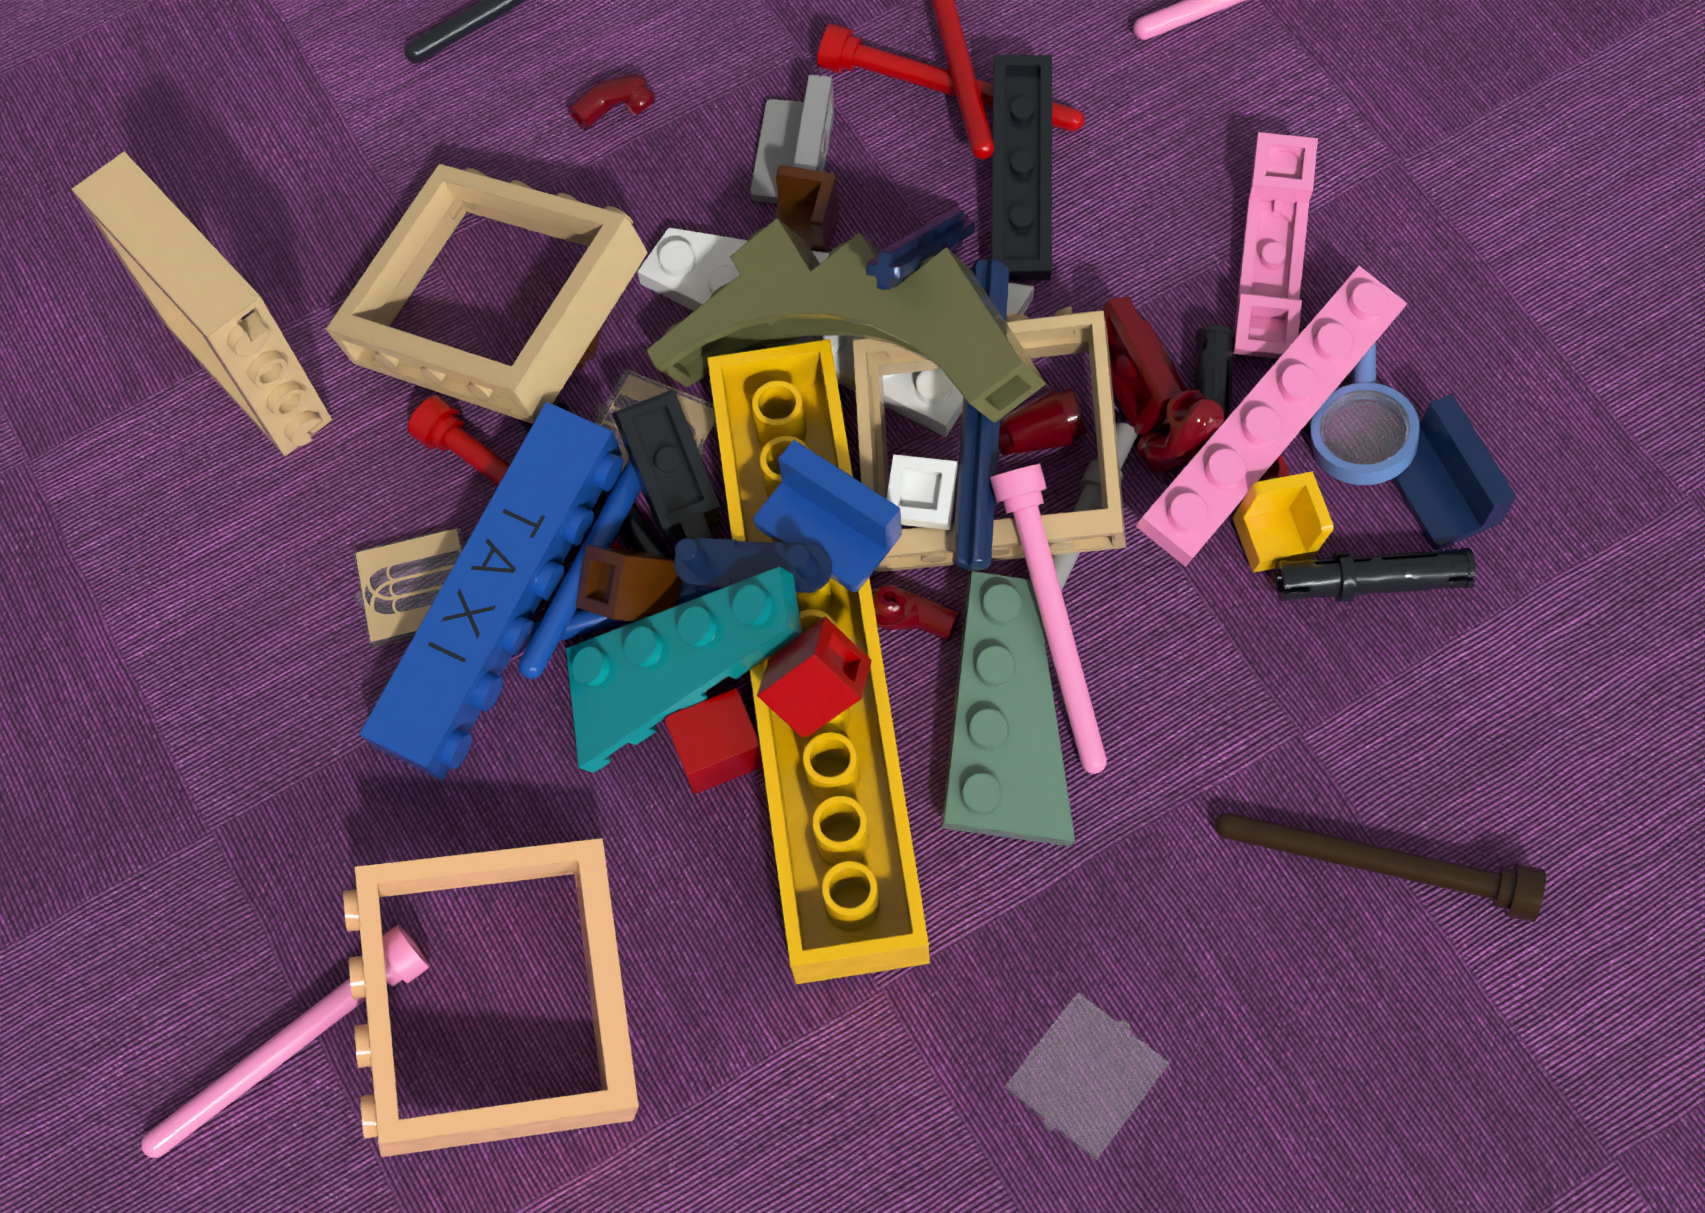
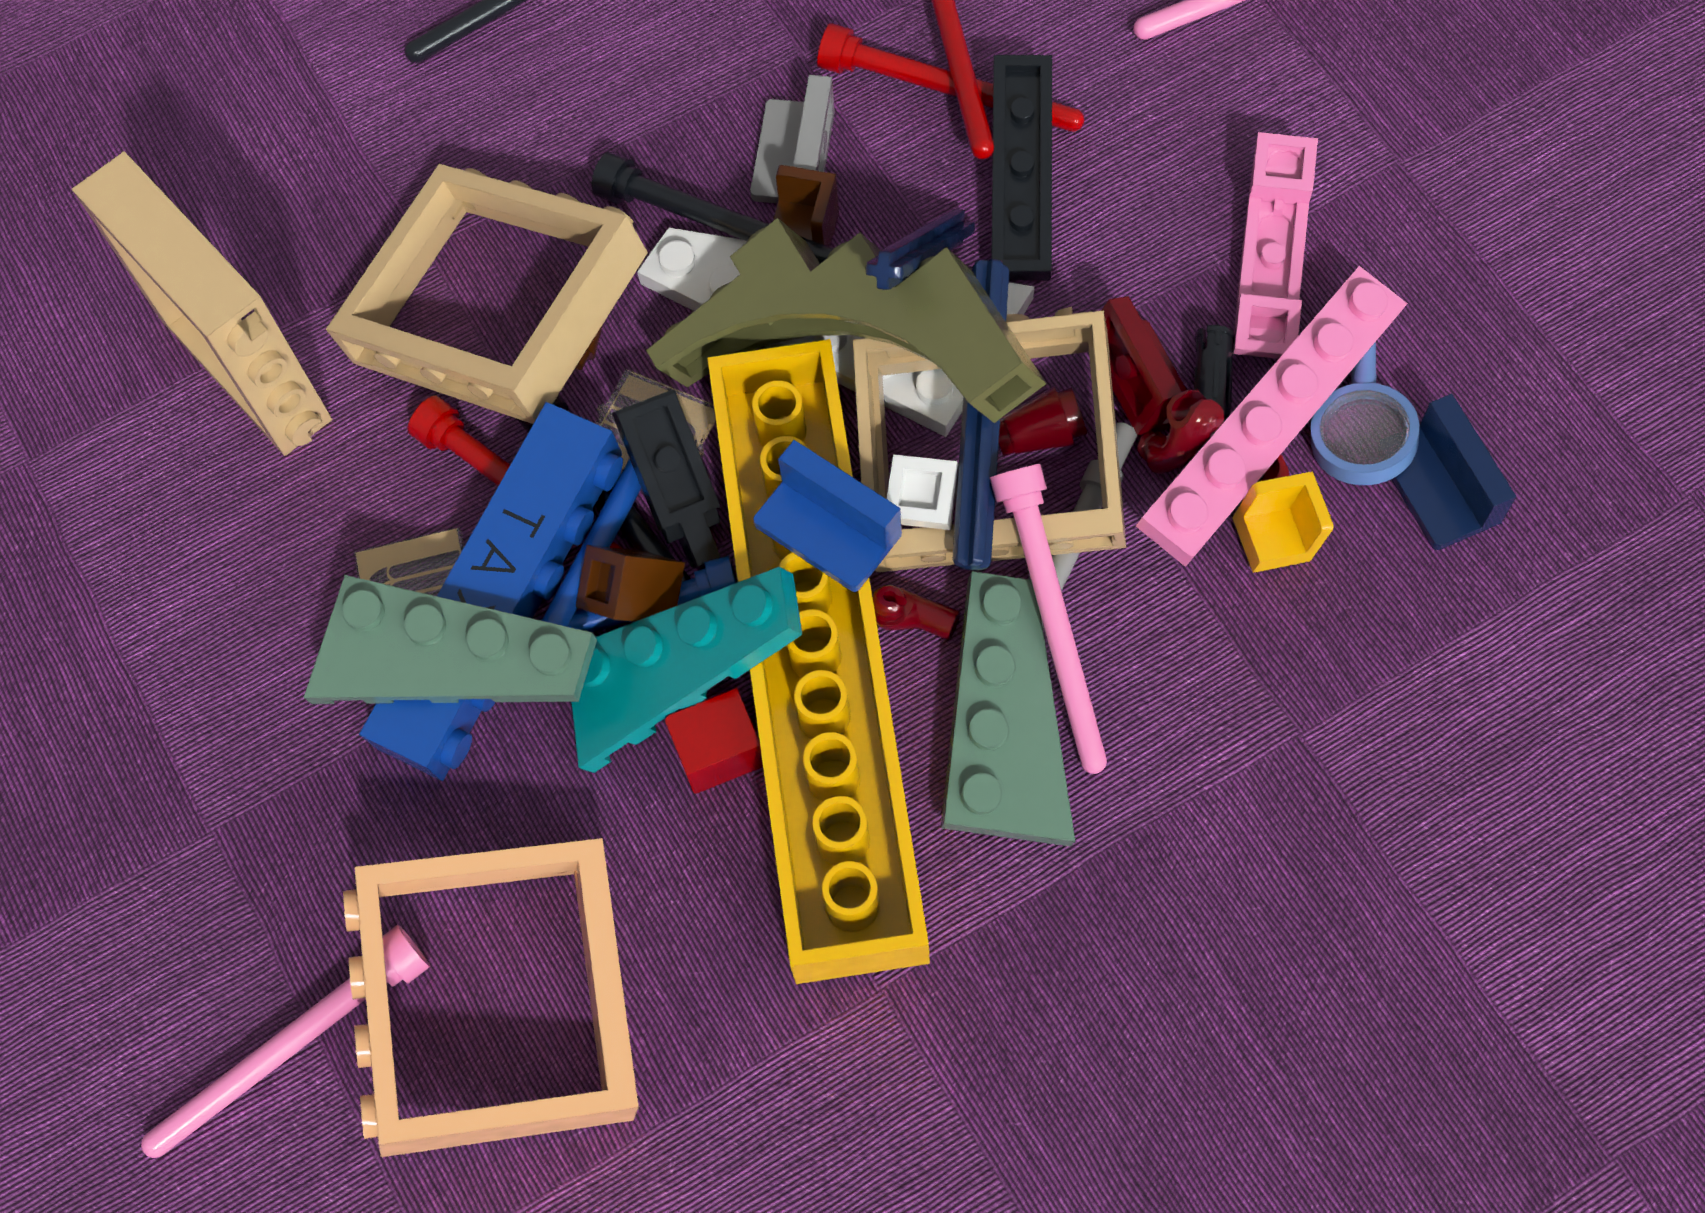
dark red arm [568,73,655,130] -> none
dark blue piece [674,538,833,593] -> none
red panel [757,616,872,737] -> none
clear piece [1005,992,1170,1161] -> none
dark brown piece [1214,812,1546,923] -> none
black pin [1275,547,1476,602] -> none
none -> sand green wing [303,575,597,704]
none -> black piece [591,152,833,264]

